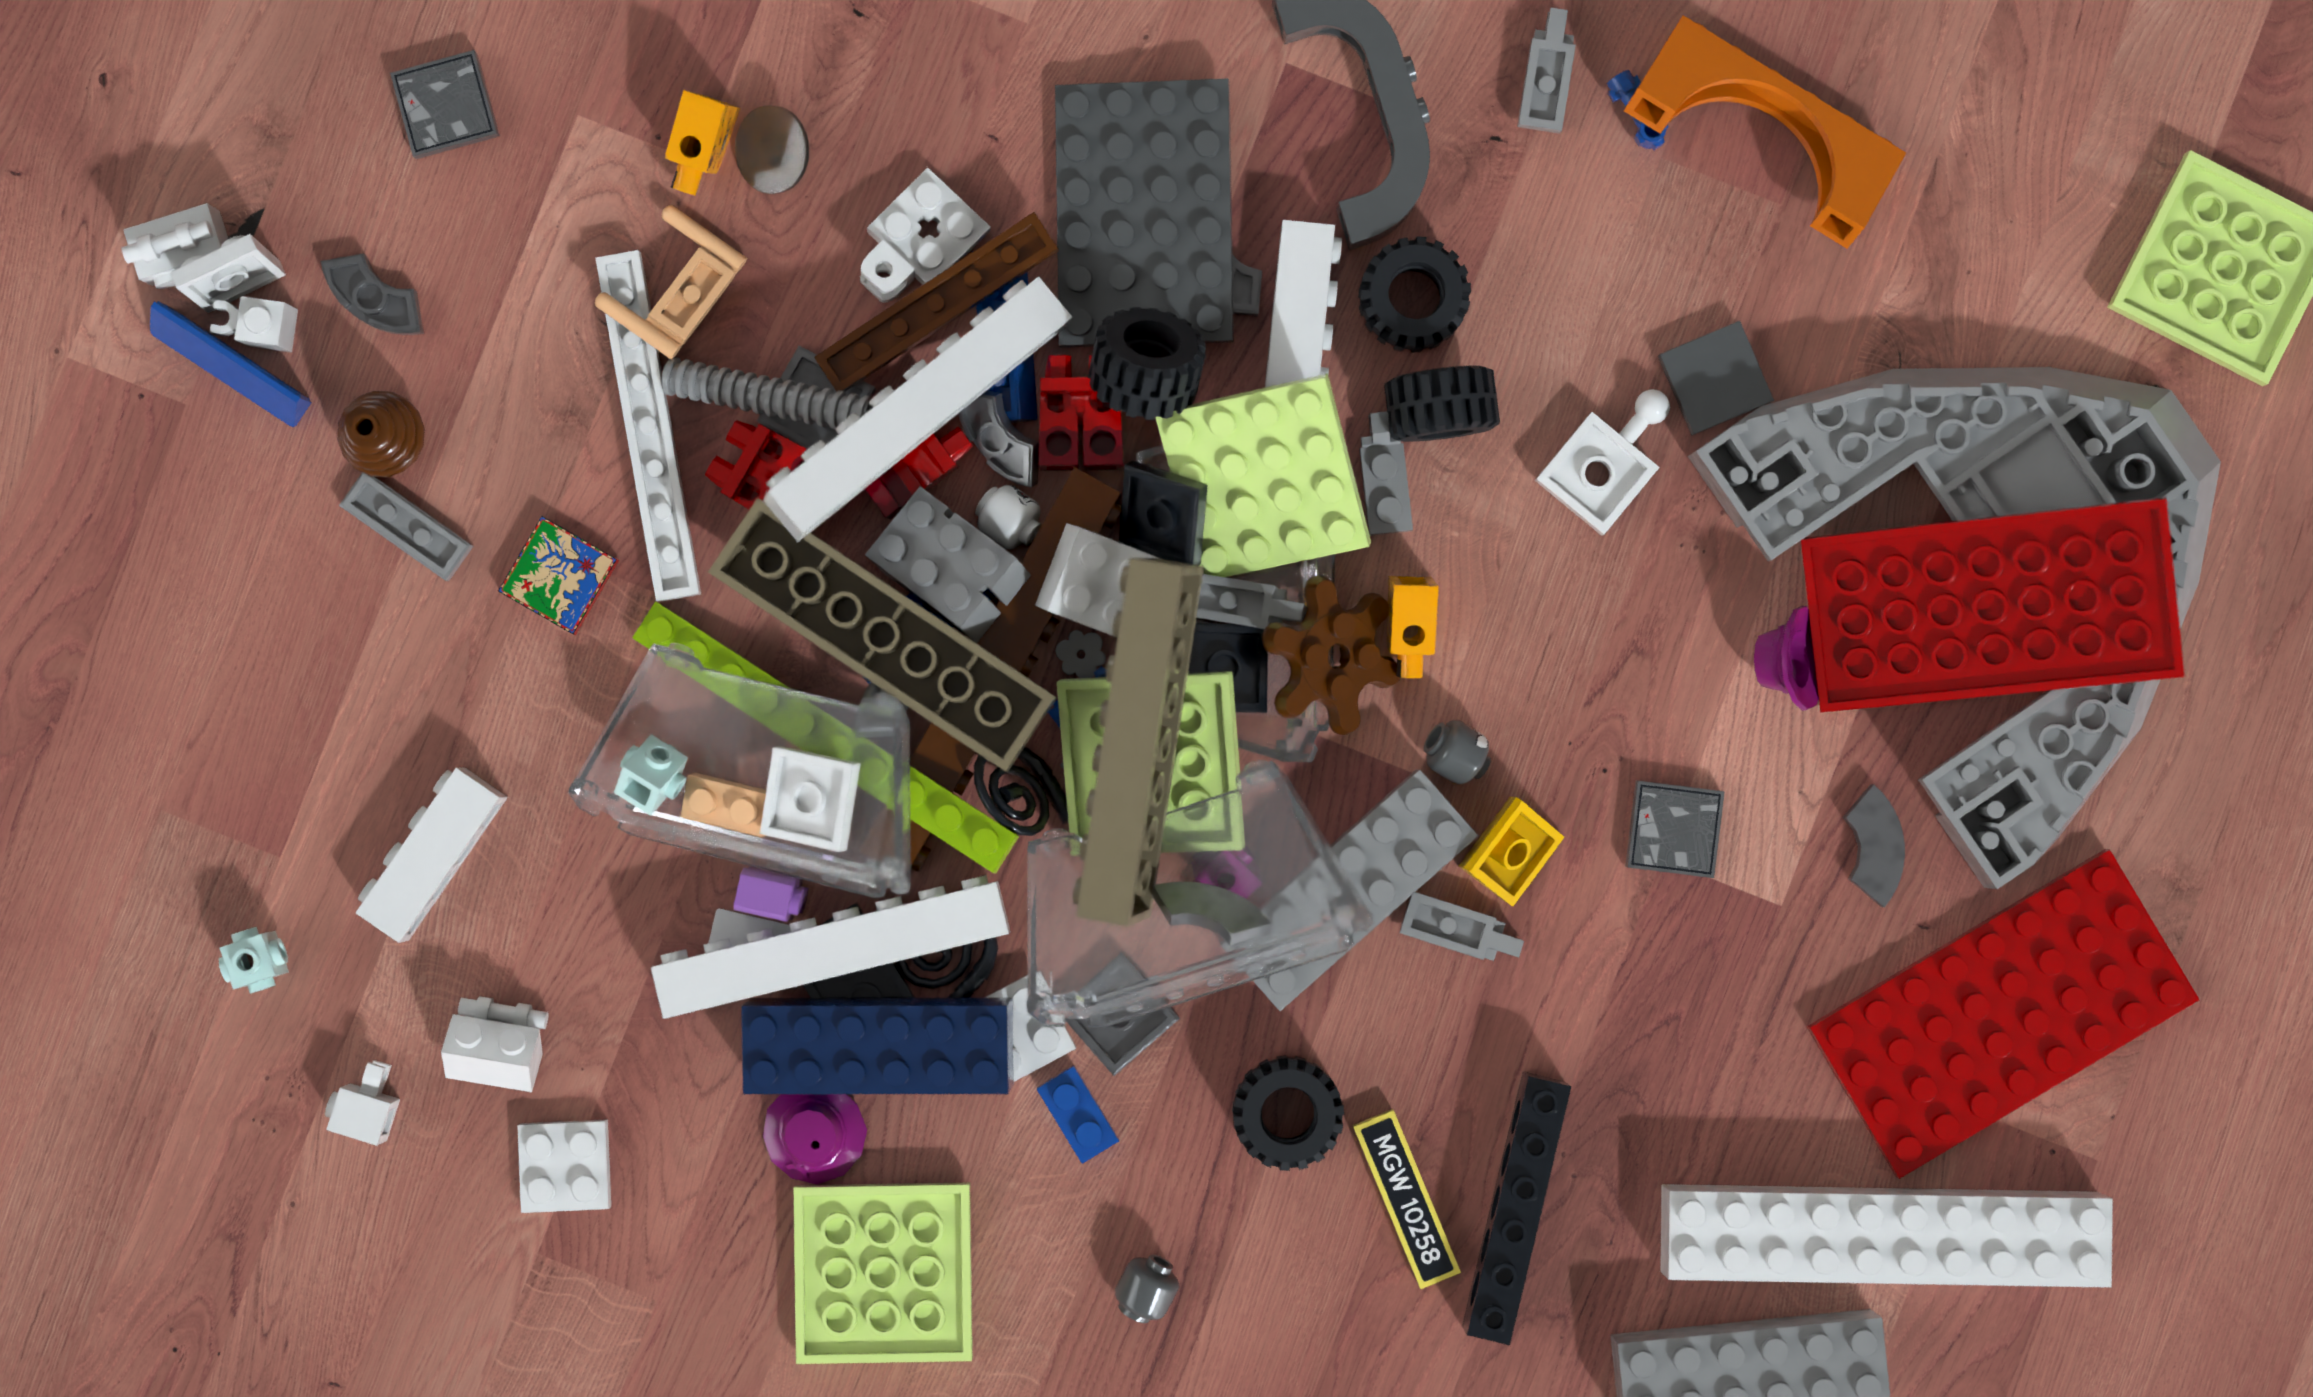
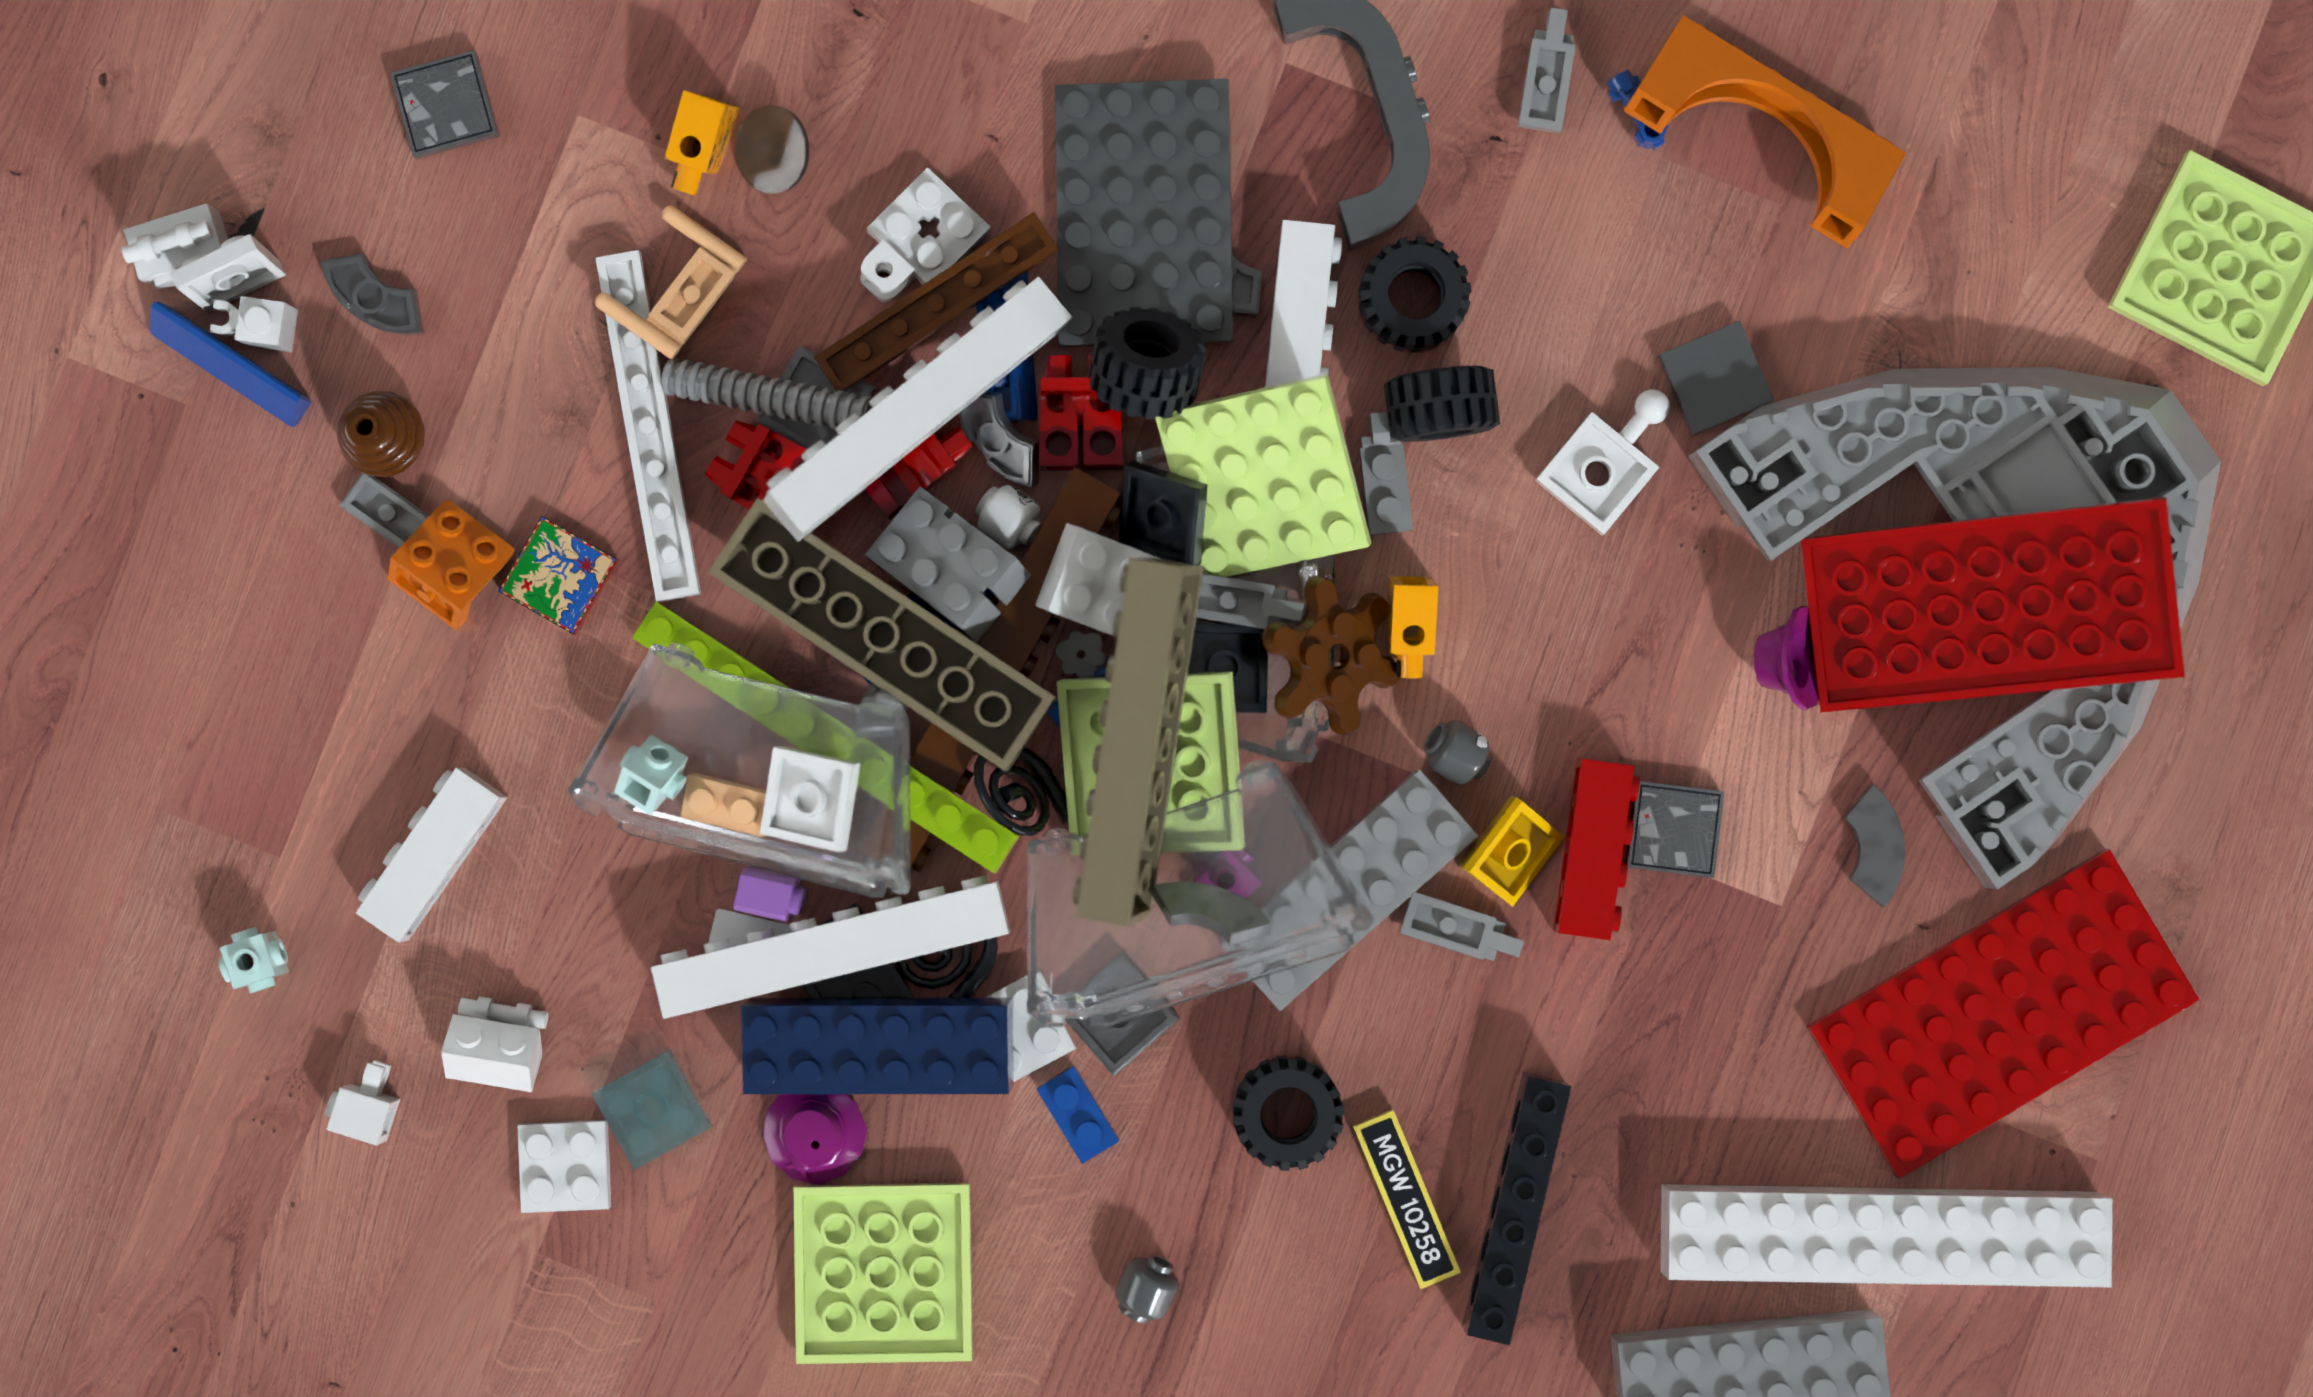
none -> orange bracket [387,499,514,631]
none -> clear light blue plate [592,1049,713,1170]
none -> red brick [1553,759,1640,941]

